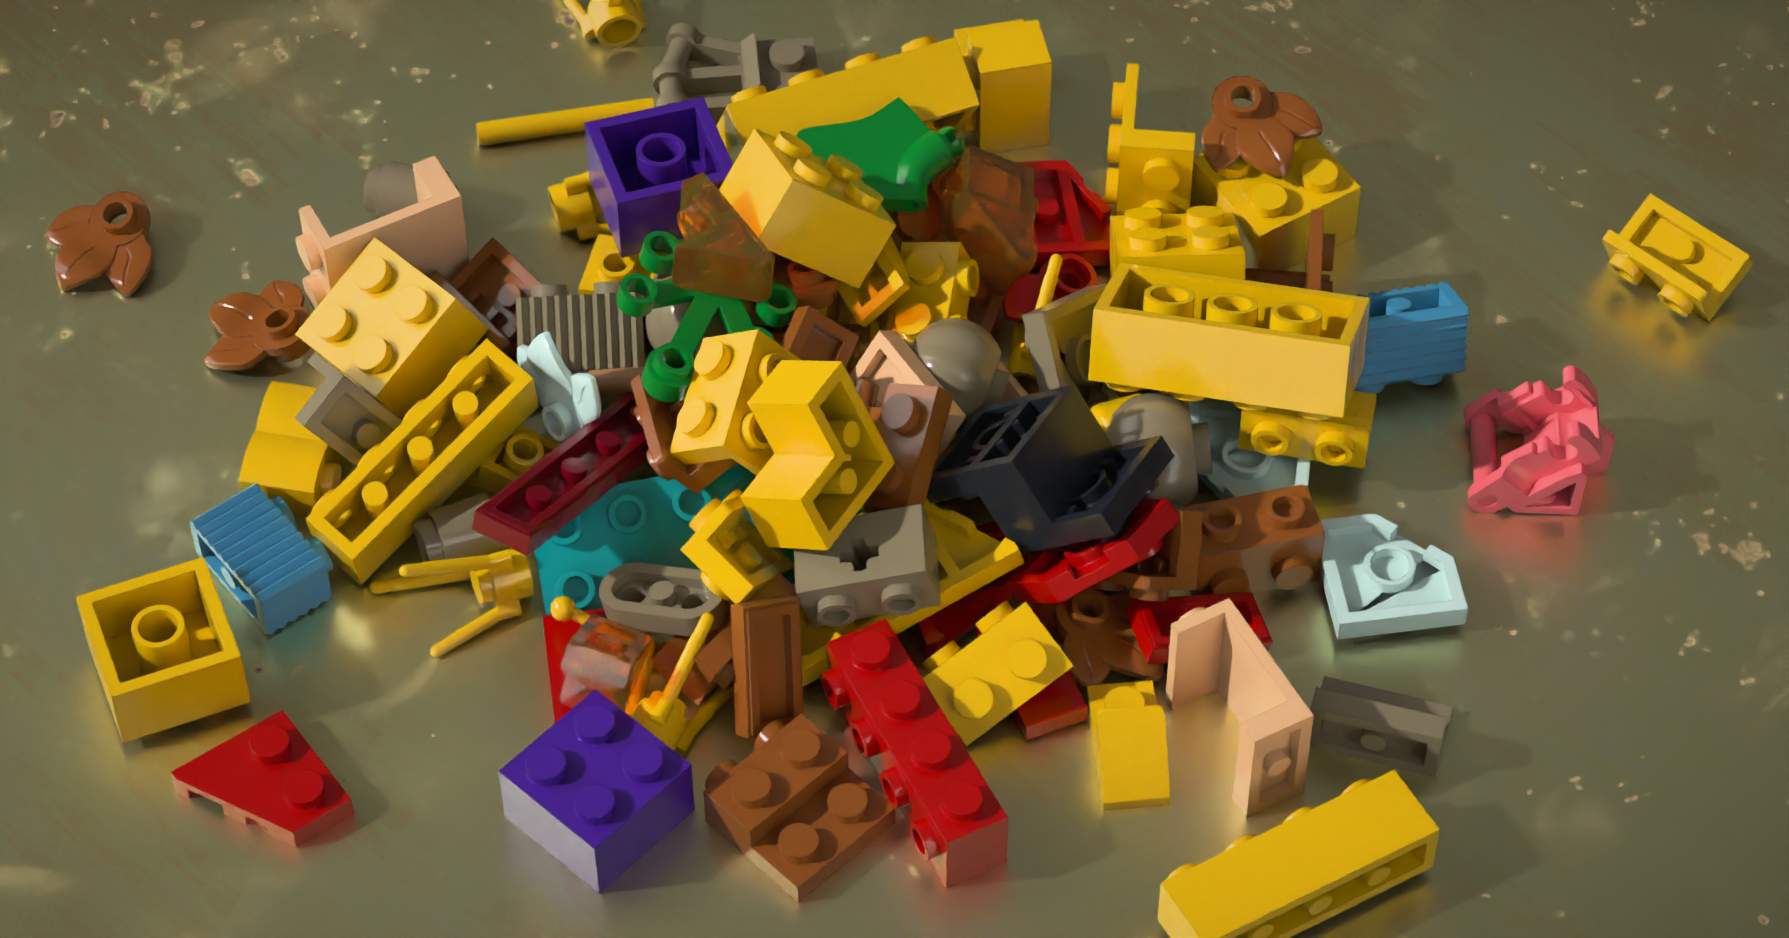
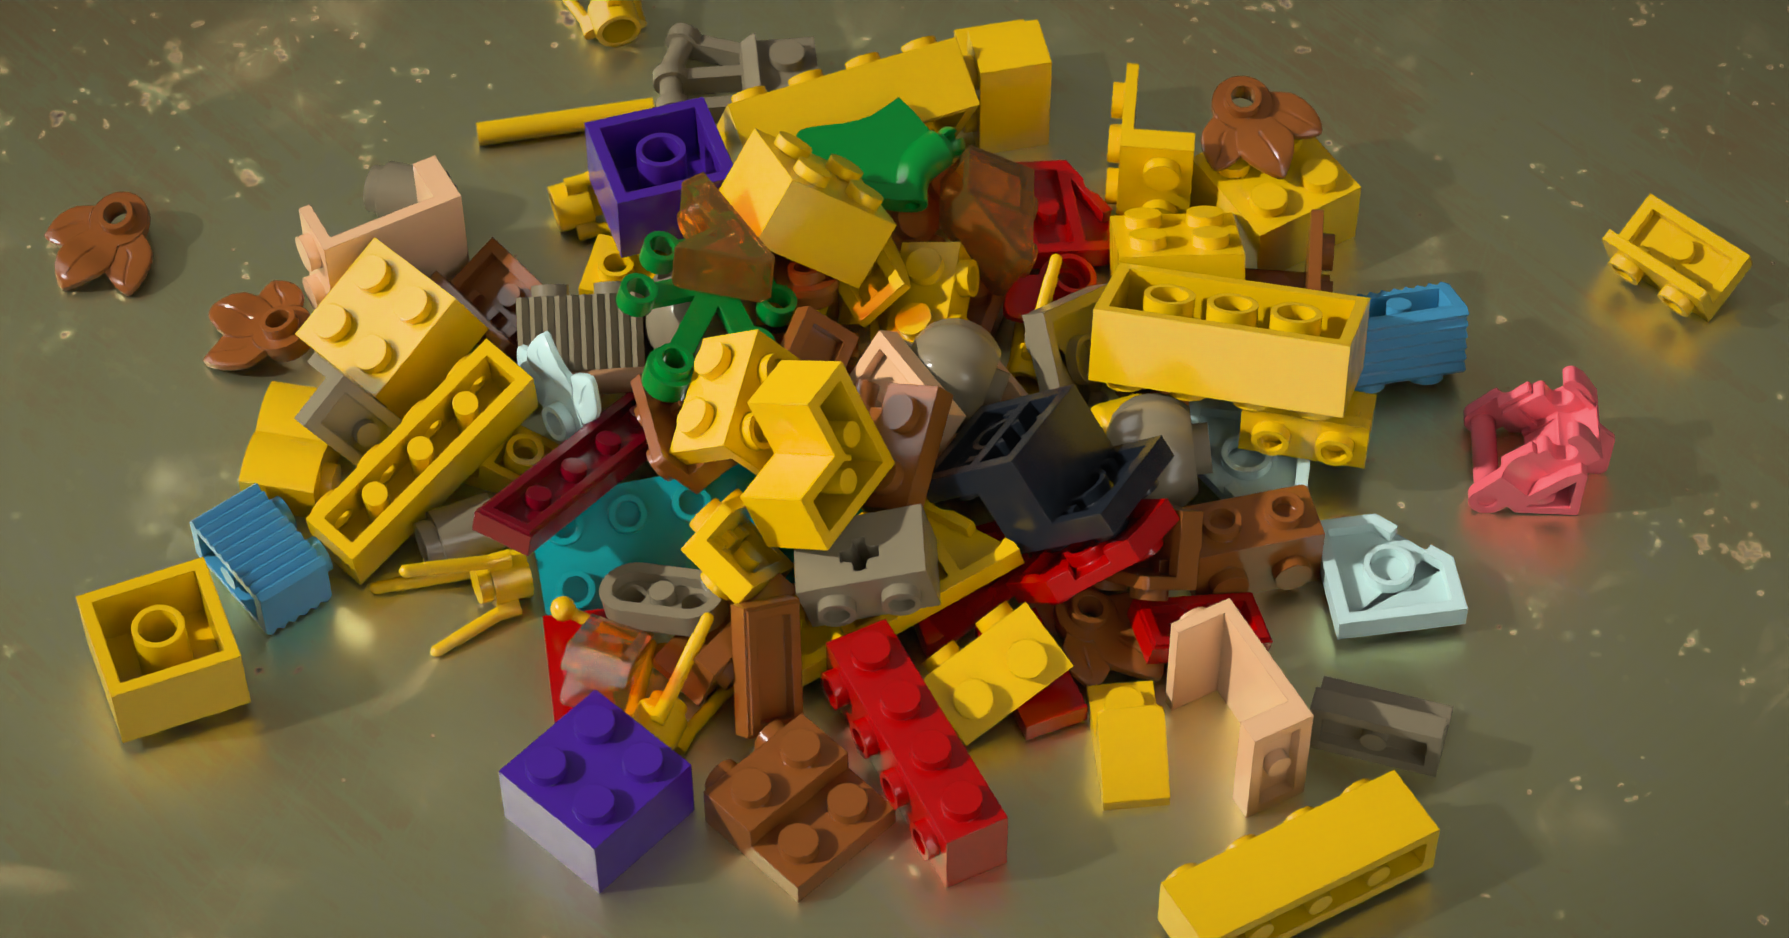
red wing [171,710,354,848] -> none

